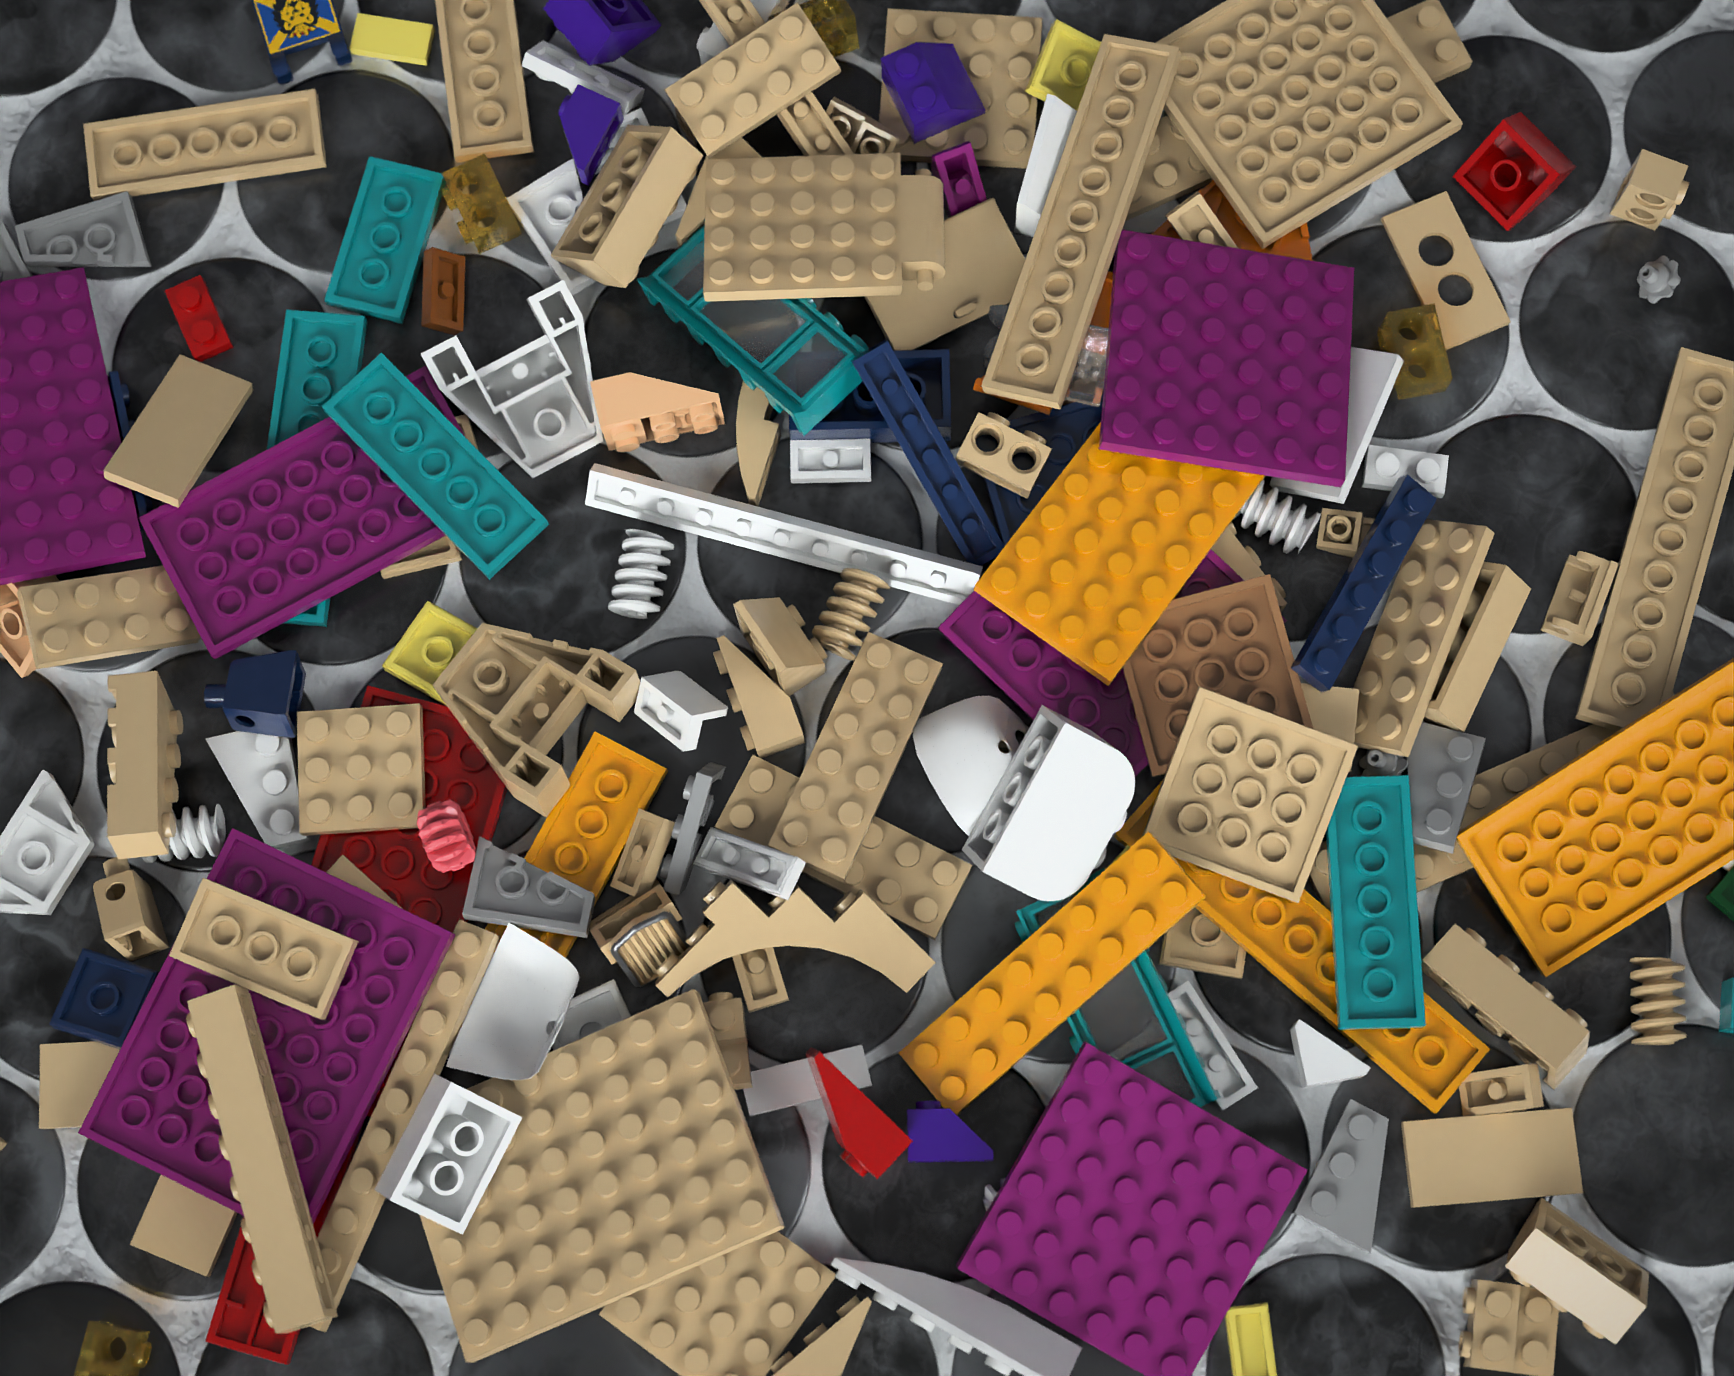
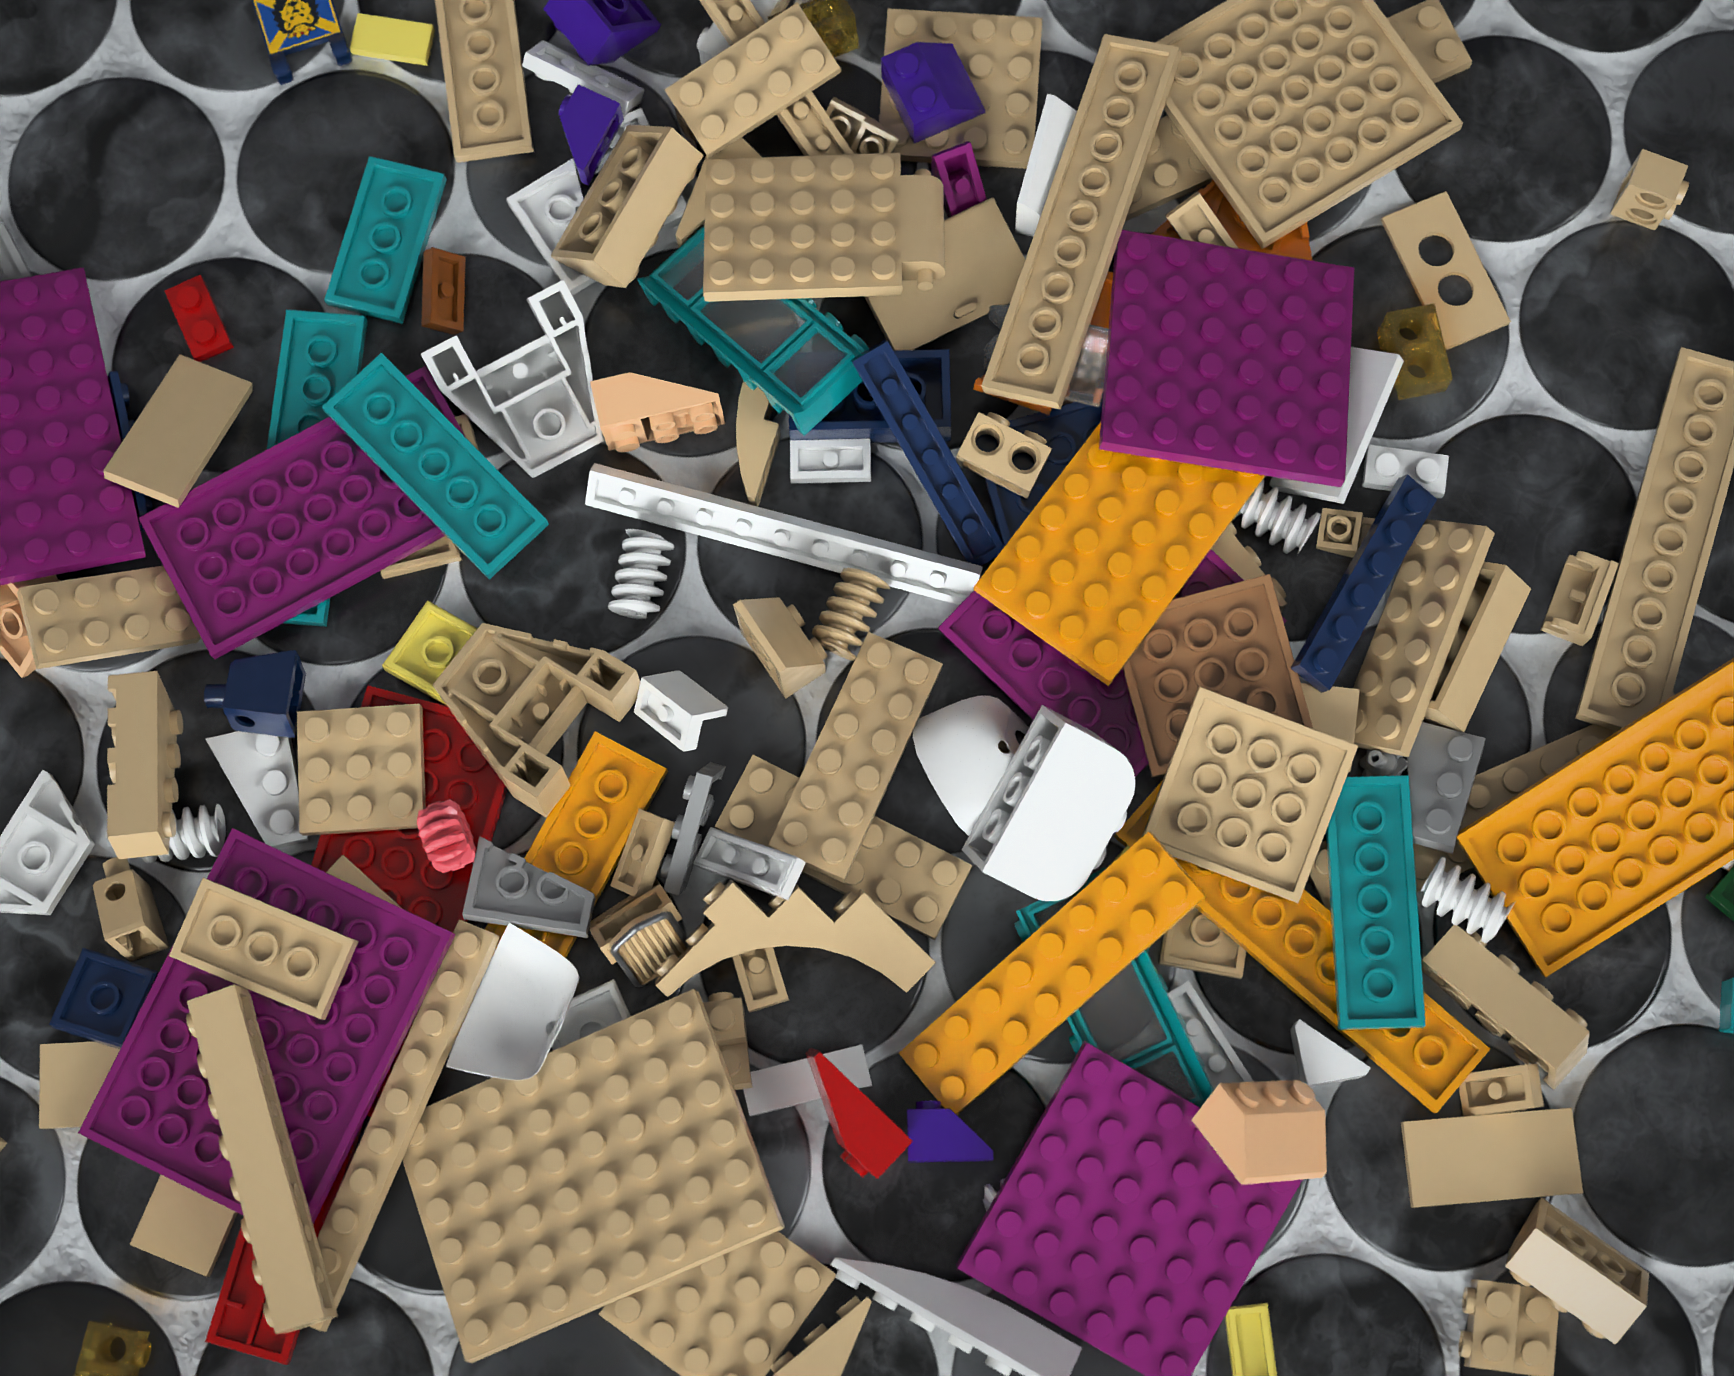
light grey wing [14,191,151,267] -> none
tan plate [83,89,327,201] -> none
white slope [374,1073,522,1235] -> none
clear yellow brick [440,154,522,254] -> none
tan slope [713,635,805,758] -> none
light yellow plate [1025,19,1101,111] -> none
light grey wing [1292,1099,1389,1253] -> none
red slope [1453,112,1576,231] -> none
tan piece [1630,957,1686,1045] -> none
light grey plant [1637,255,1681,304] -> none
none -> light nougat slope [1192,1080,1327,1184]
none -> white piece [1420,856,1516,943]

